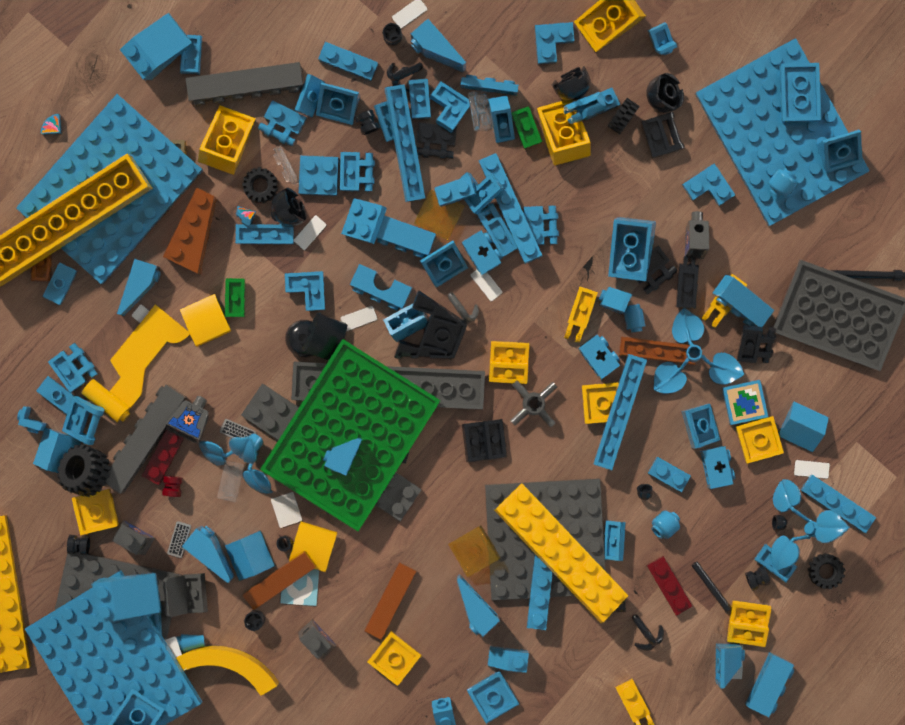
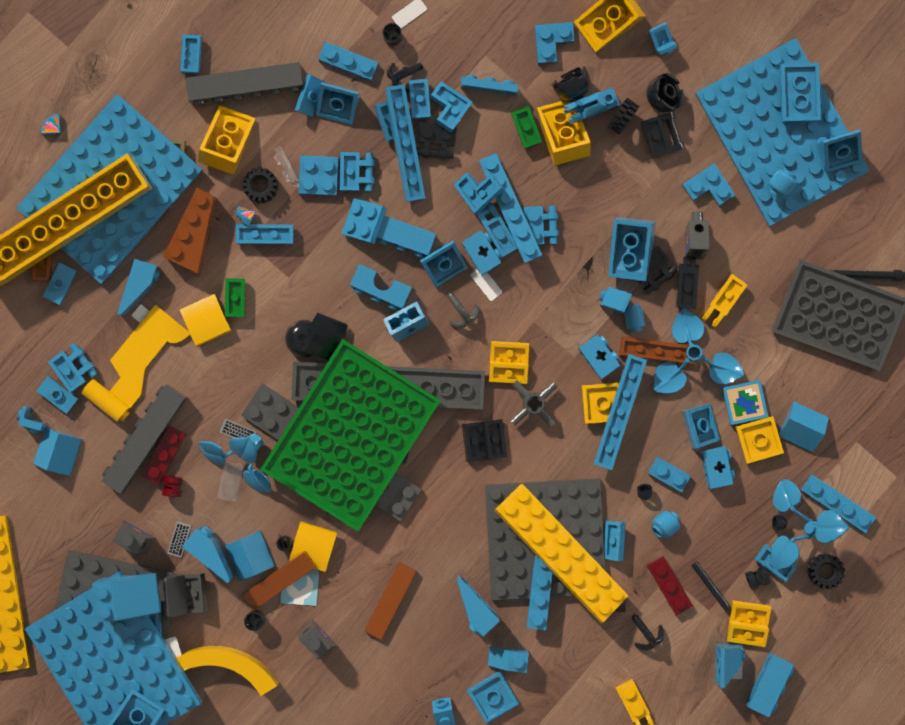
black tyre [57,444,110,497] -> none
dark azure plate [62,396,105,445] -> none
black wheel [67,535,90,555] -> none
yellow plate [72,489,119,535] -> none
dark azure slope [120,13,192,80] -> none
torso [166,396,209,445] -> none
dark azure cone [176,634,205,653] -> none
dark azure plate [258,100,307,146] -> none
black cylinder [271,188,307,227] -> none
white sticker [271,492,302,528] -> none
dark azure plate [285,271,325,311] -> none
white sticker [294,215,326,250] -> none
dark azure slope [323,438,363,475] -> none
white sticker [341,306,377,331] -> none
black wheel [356,110,380,135] -> none
yellow plate [367,631,422,686] -> none
black wing [394,291,467,359] -> none
dark azure slope [410,19,466,72] -> none
clear yellow plate [414,189,465,240] -> none
dark azure plate [435,176,477,207] -> none
clear yellow plate [448,525,500,577] -> none
clear plate [468,91,493,131] -> none
dark azure slope [488,95,515,143] -> none
yellow hinge [564,287,598,343] -> none
dark azure brick [712,275,774,327] -> none
black plate [737,325,777,363] -> none
white sticker [794,460,830,478] -> none

